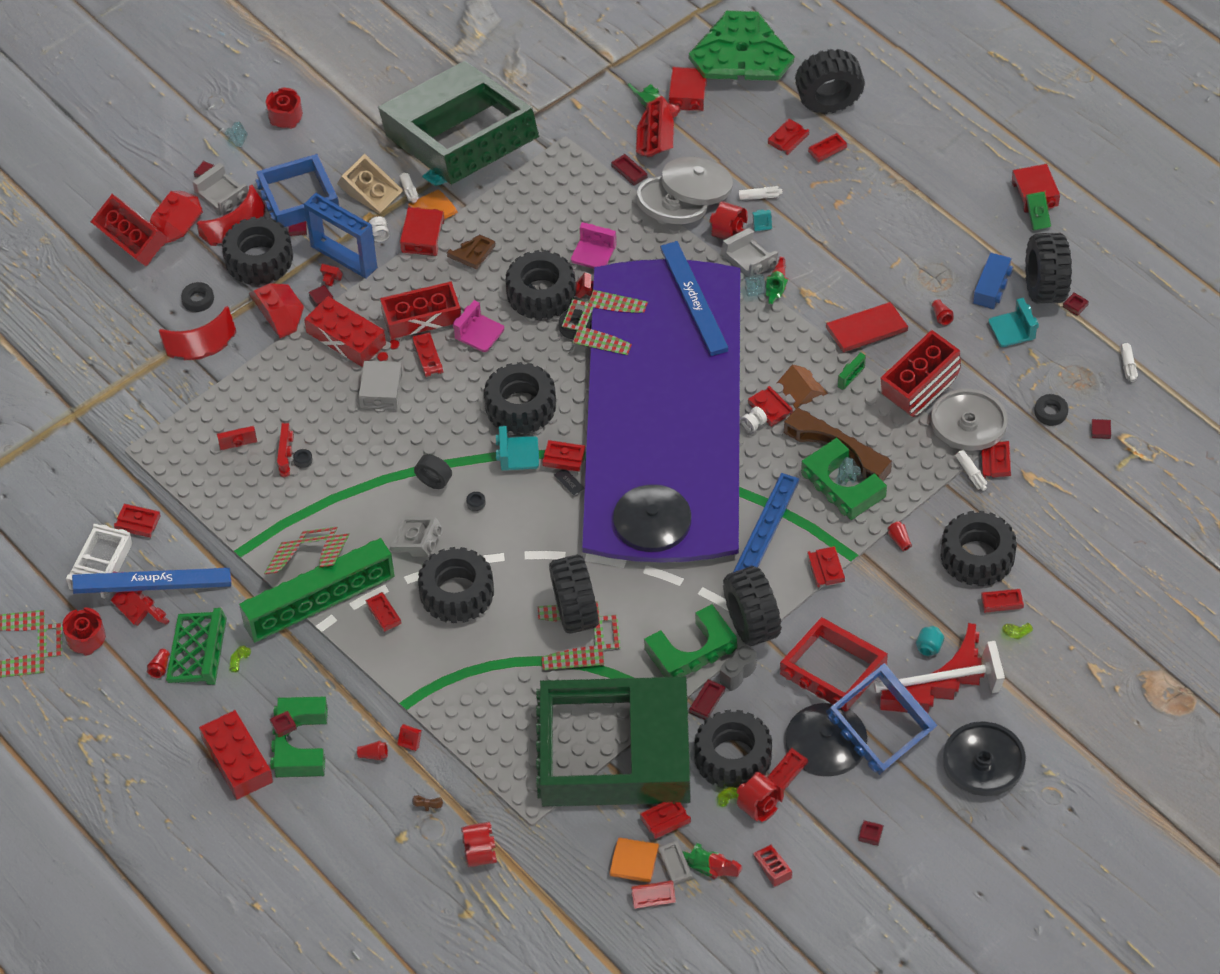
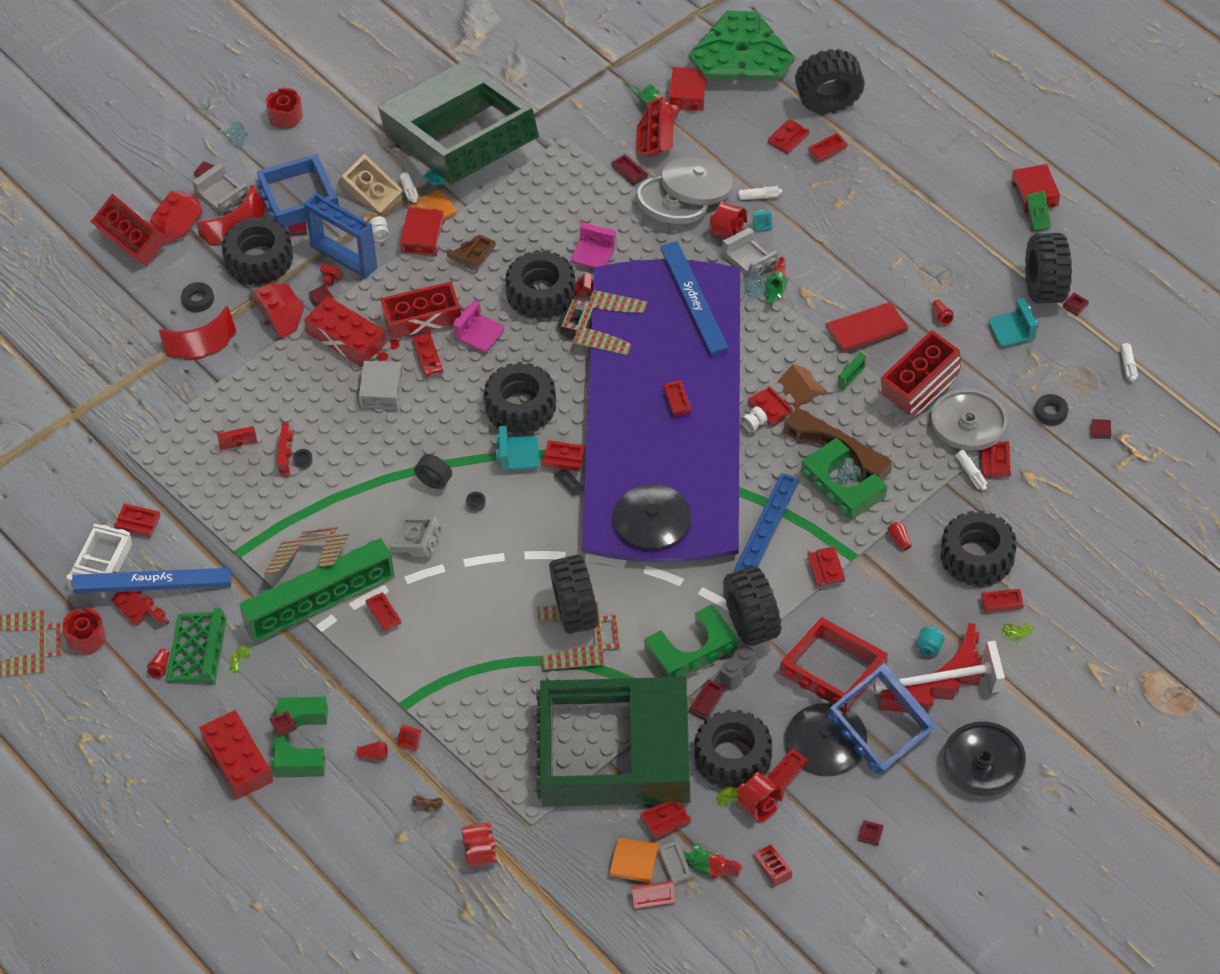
black tyre [418,547,494,623] -> none
blue brick [973,252,1013,309] -> none
none -> red plate [663,380,691,417]

